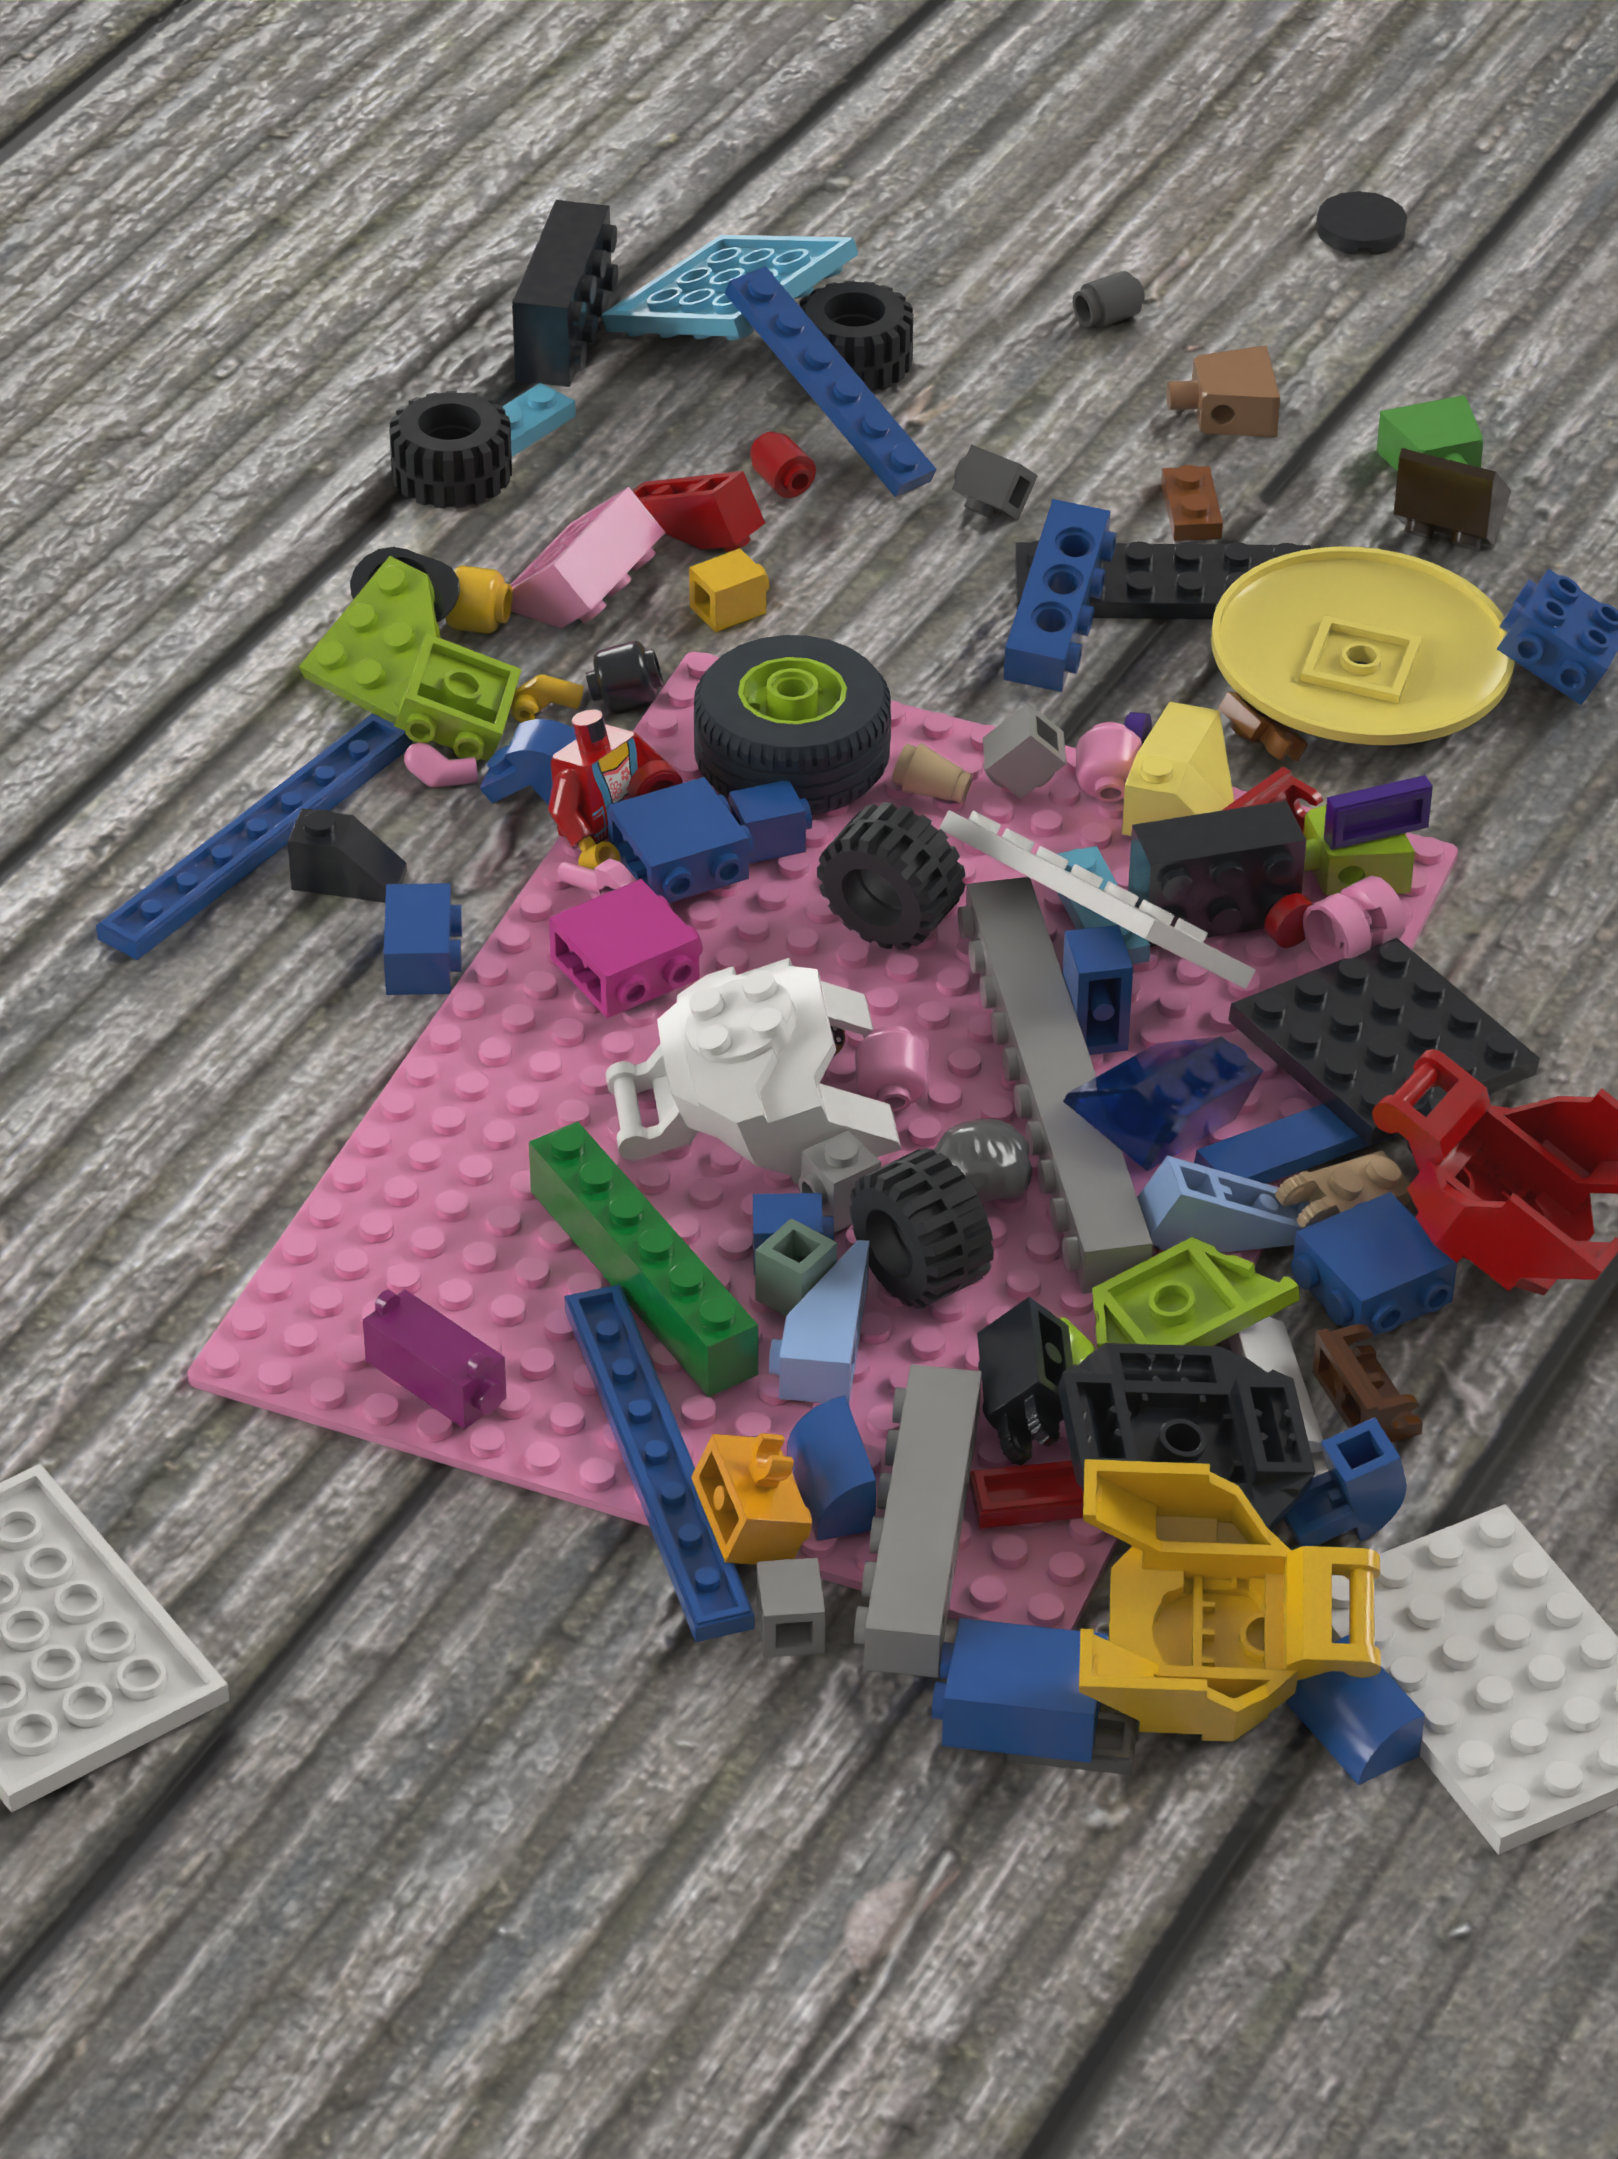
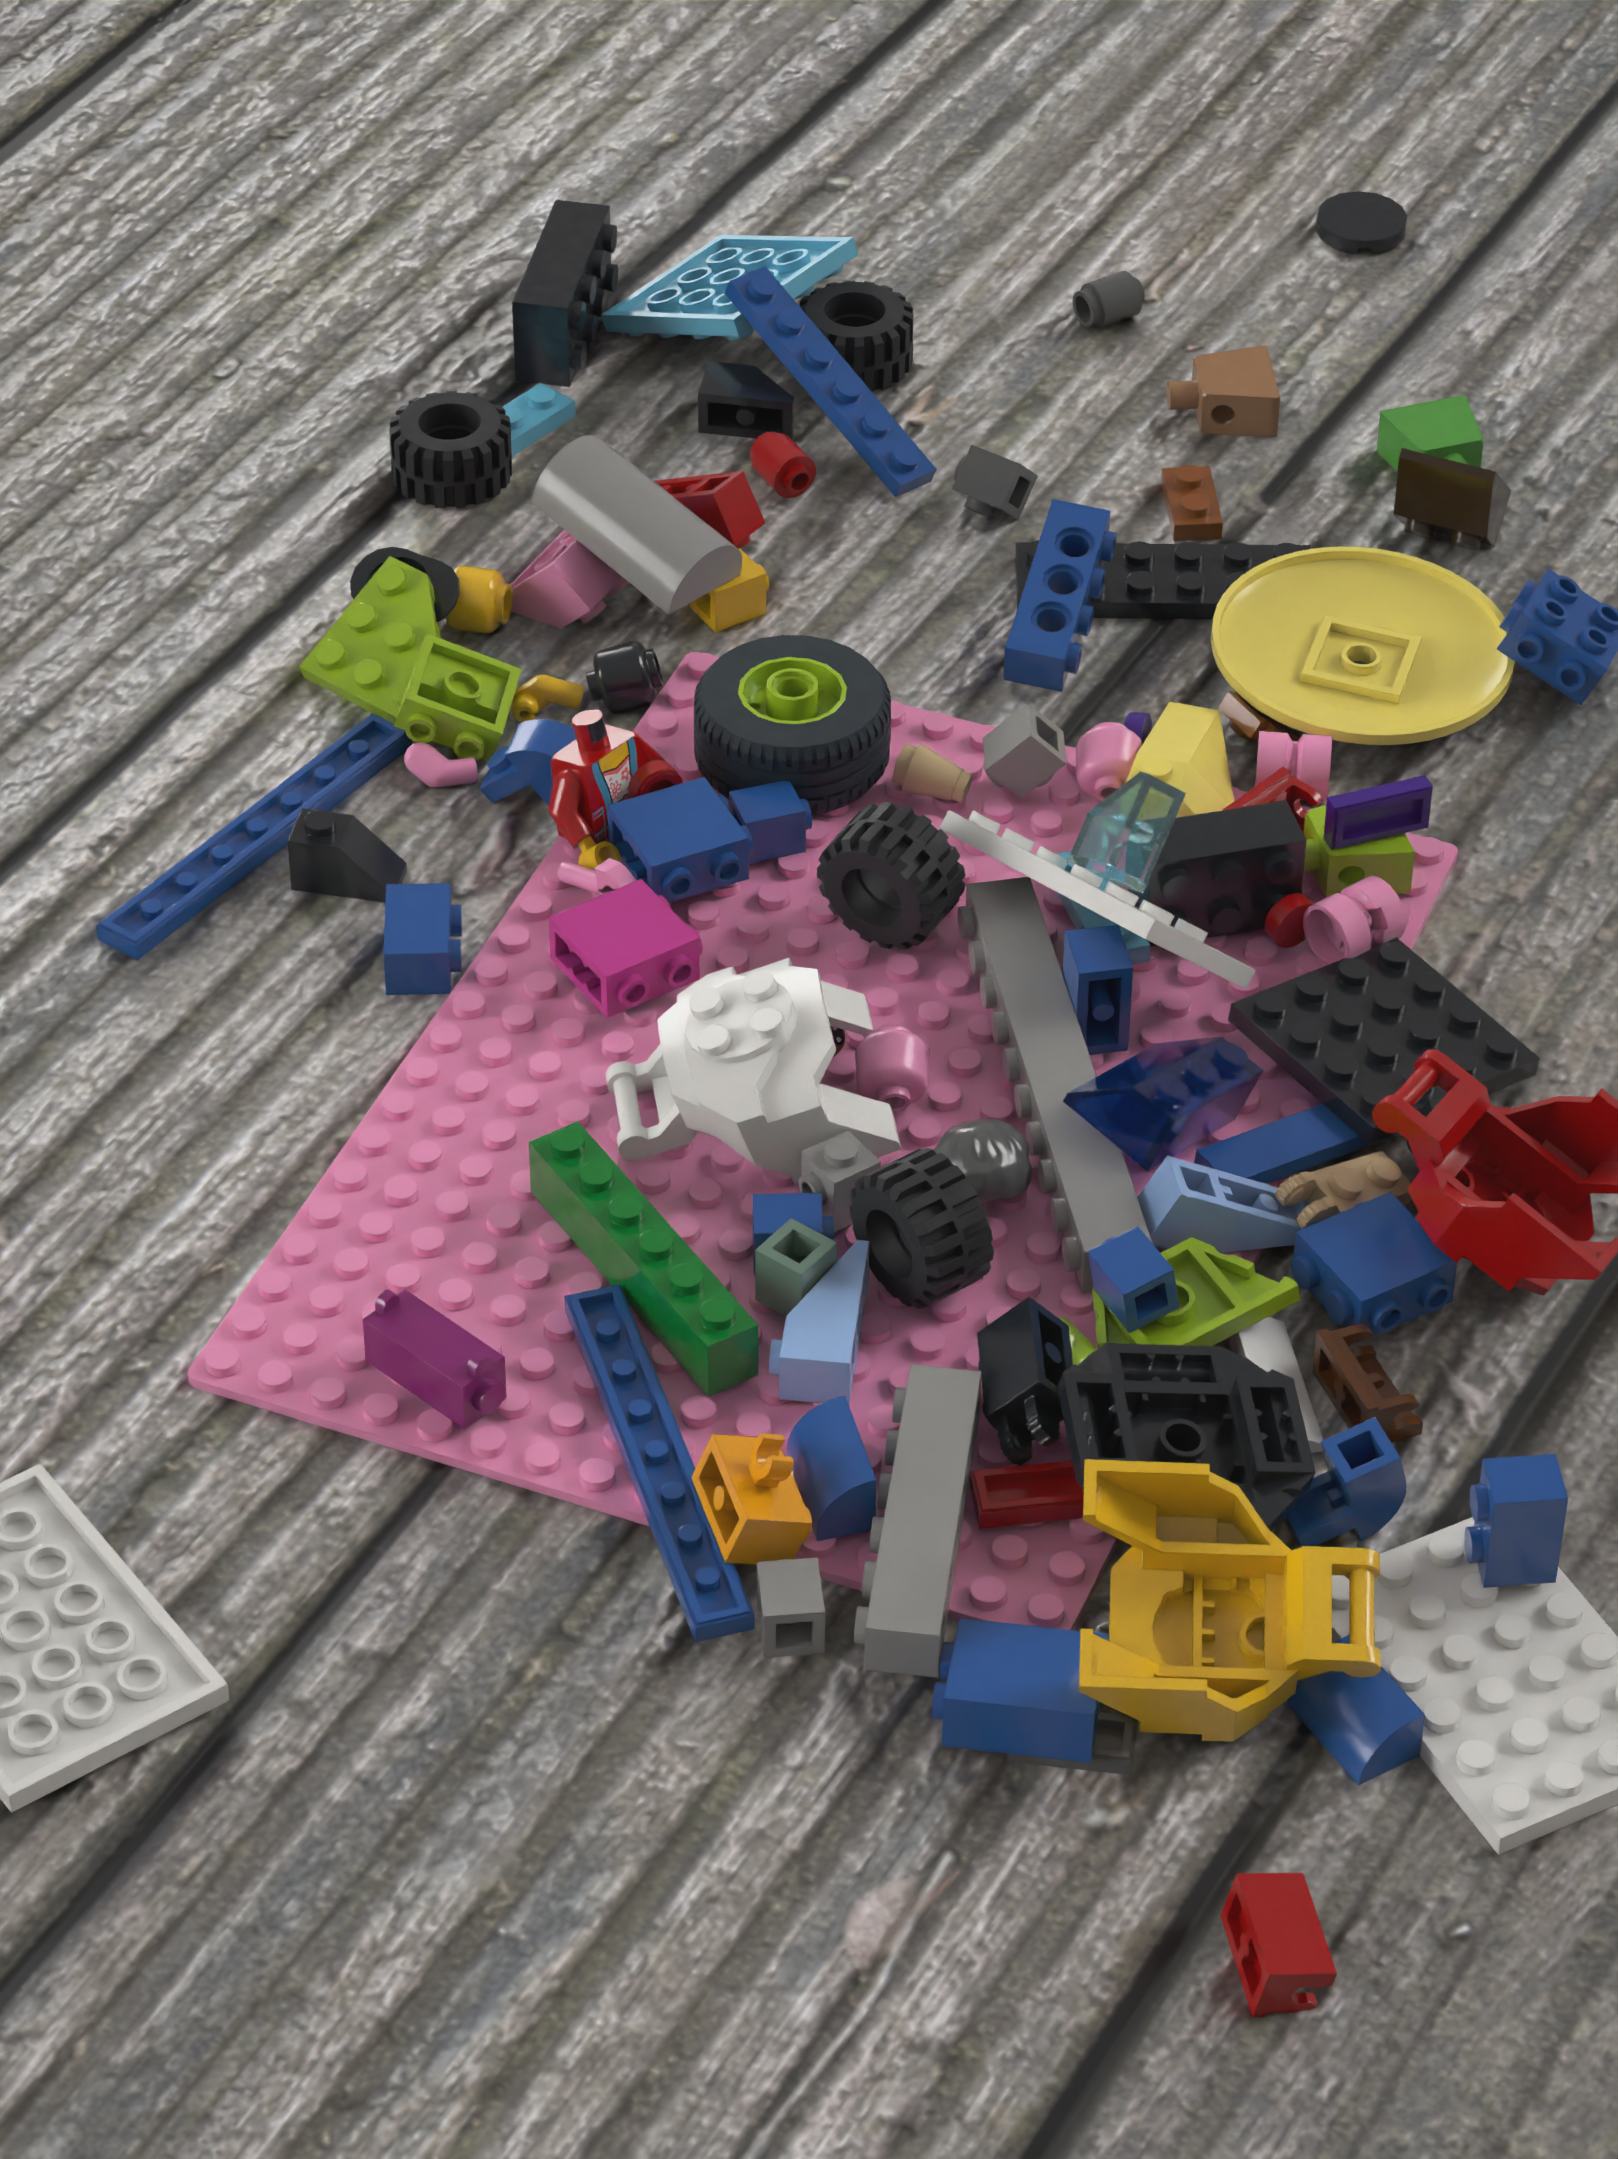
none -> light grey brick [532,435,742,614]
none -> black slope [698,361,794,440]
none -> clear light blue slope [1067,771,1186,893]
none -> blue brick [1088,1226,1179,1333]
none -> red hinge [1220,1873,1337,2017]
none -> bright pink wheel [1255,731,1332,802]
none -> blue brick [1464,1454,1568,1588]

